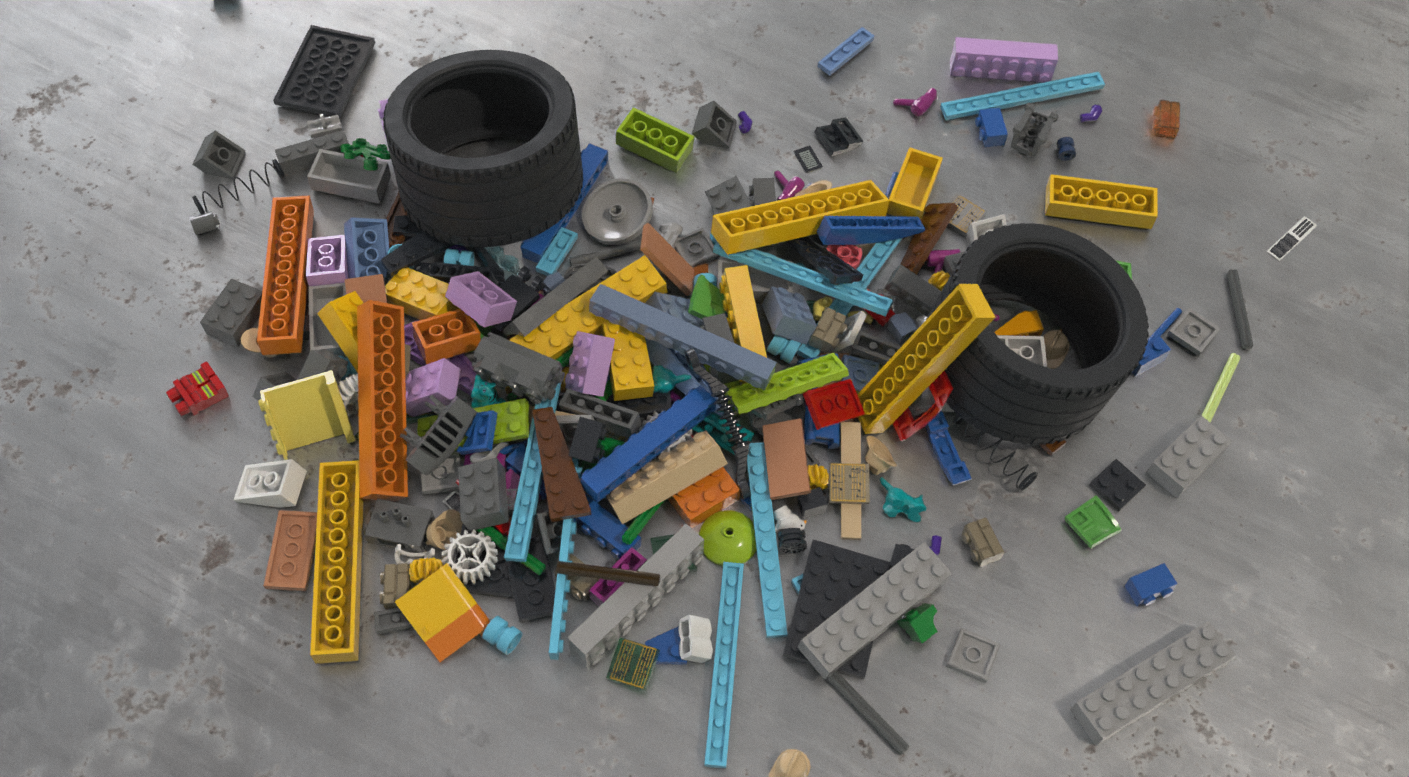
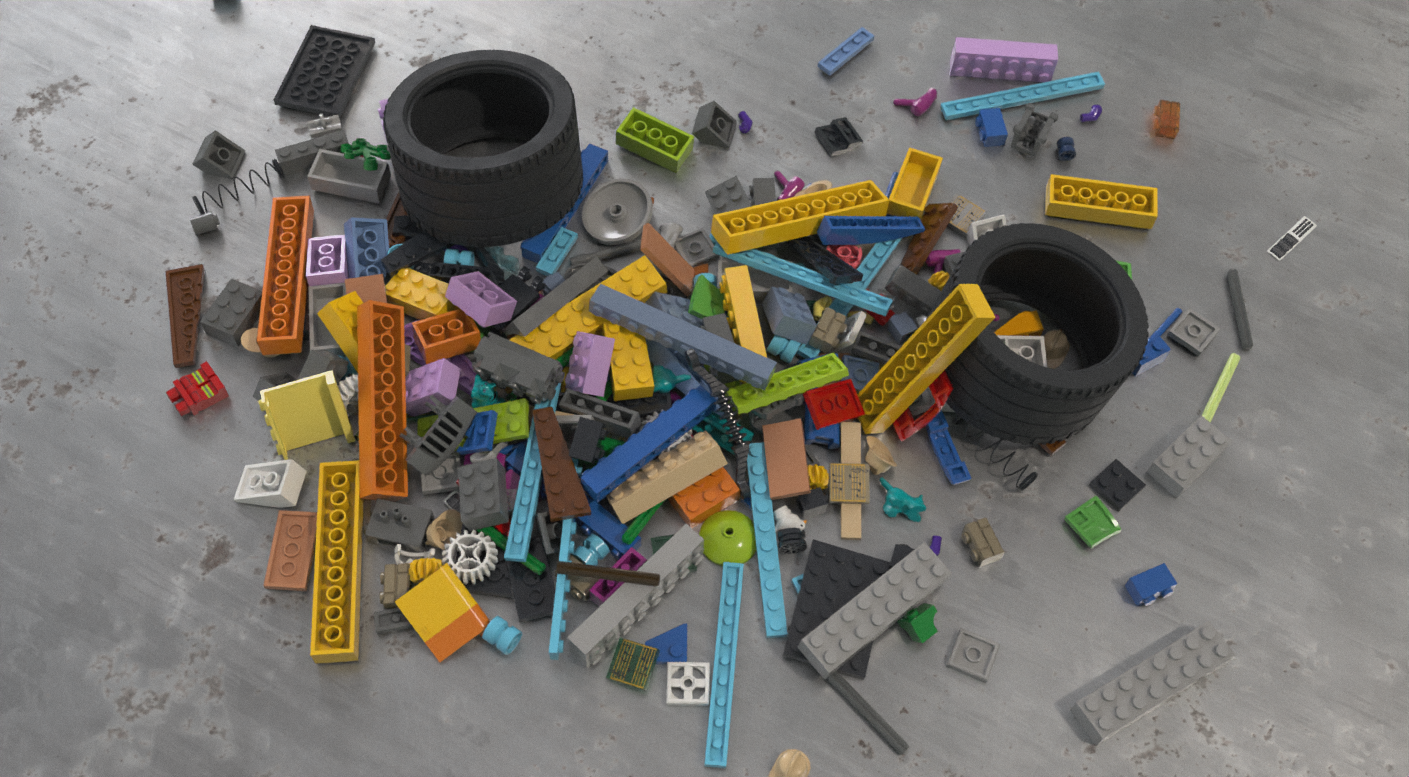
white brick [678,615,713,663] -> none
black sticker [793,145,823,173] -> none
none -> reddish brown wing [165,264,205,368]
none -> medium azure wheel [572,534,610,566]
none -> white piece [667,662,710,706]

